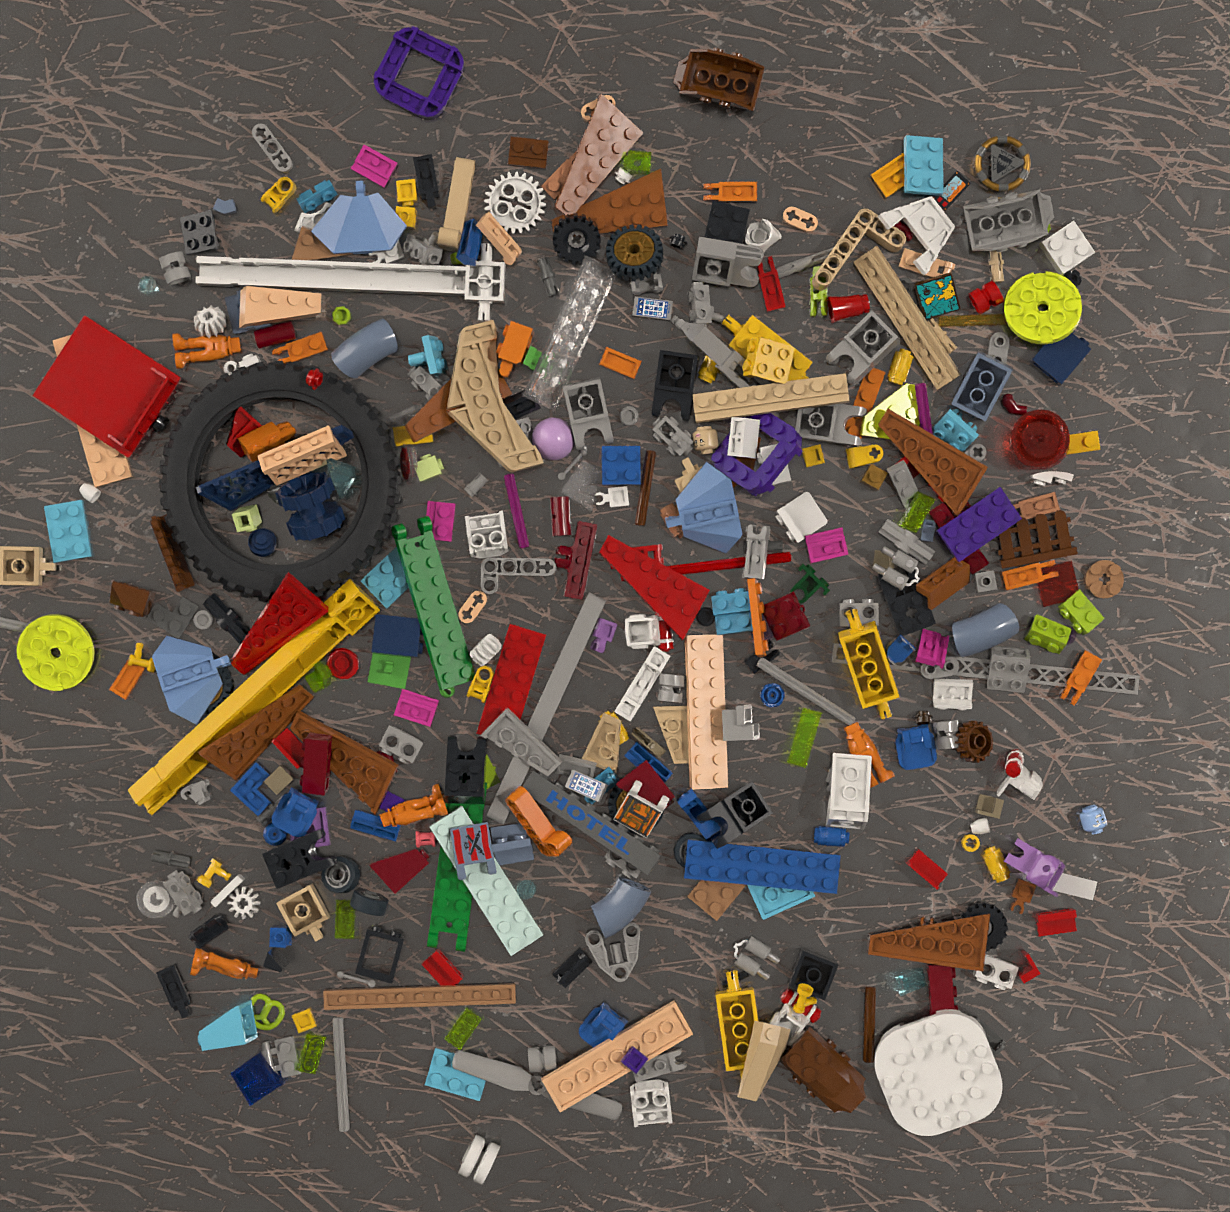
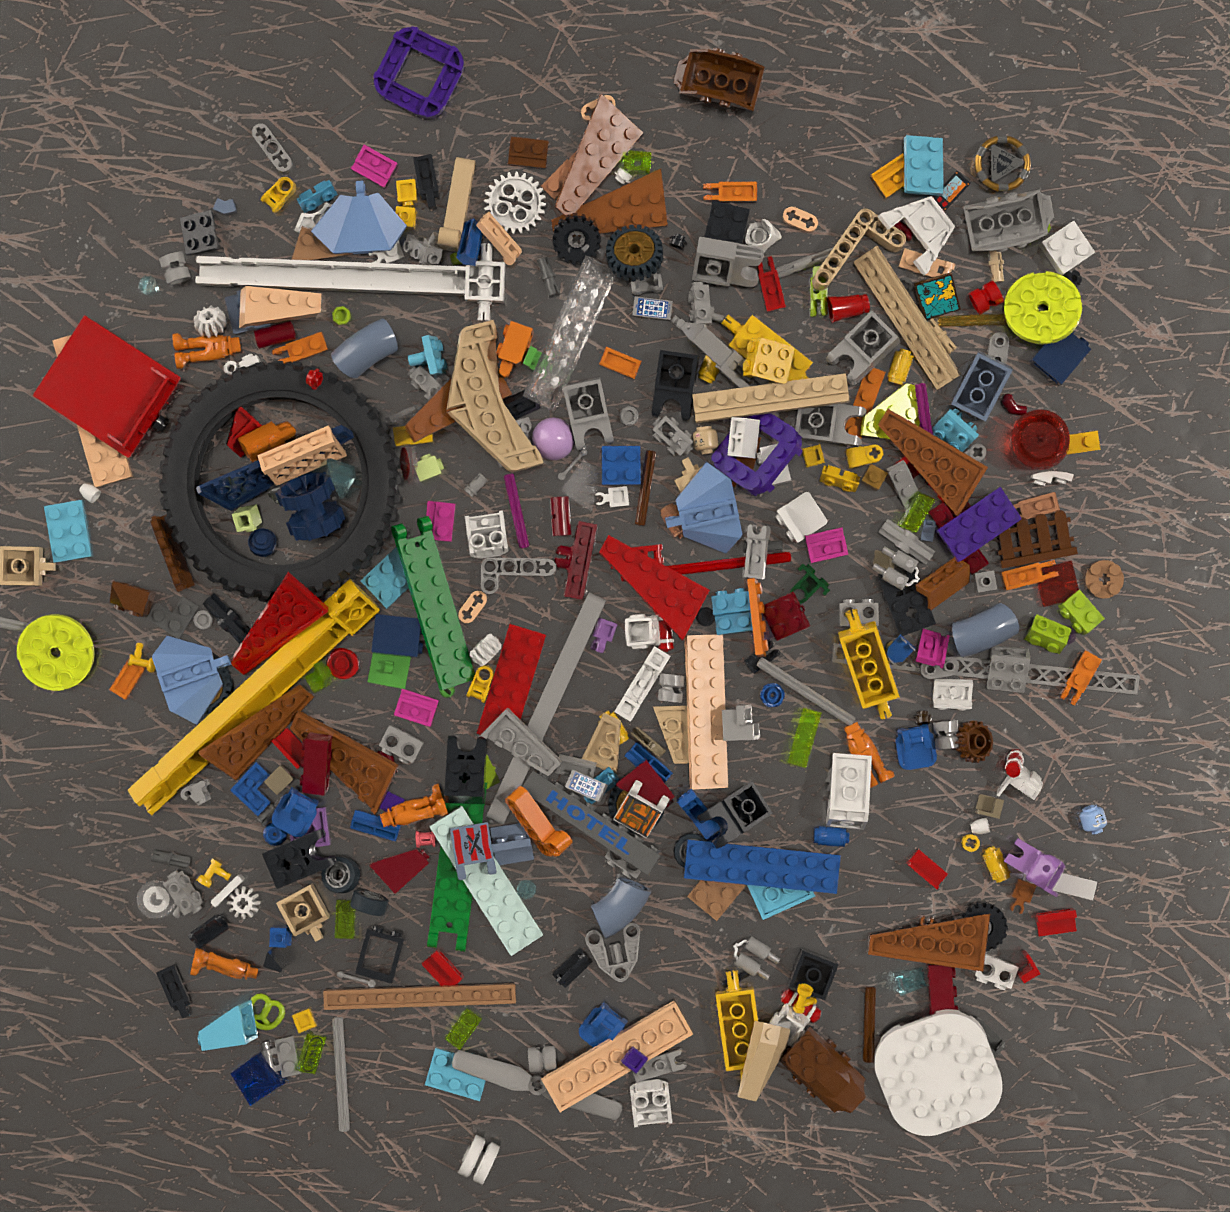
none -> yellow hinge [819,465,861,492]

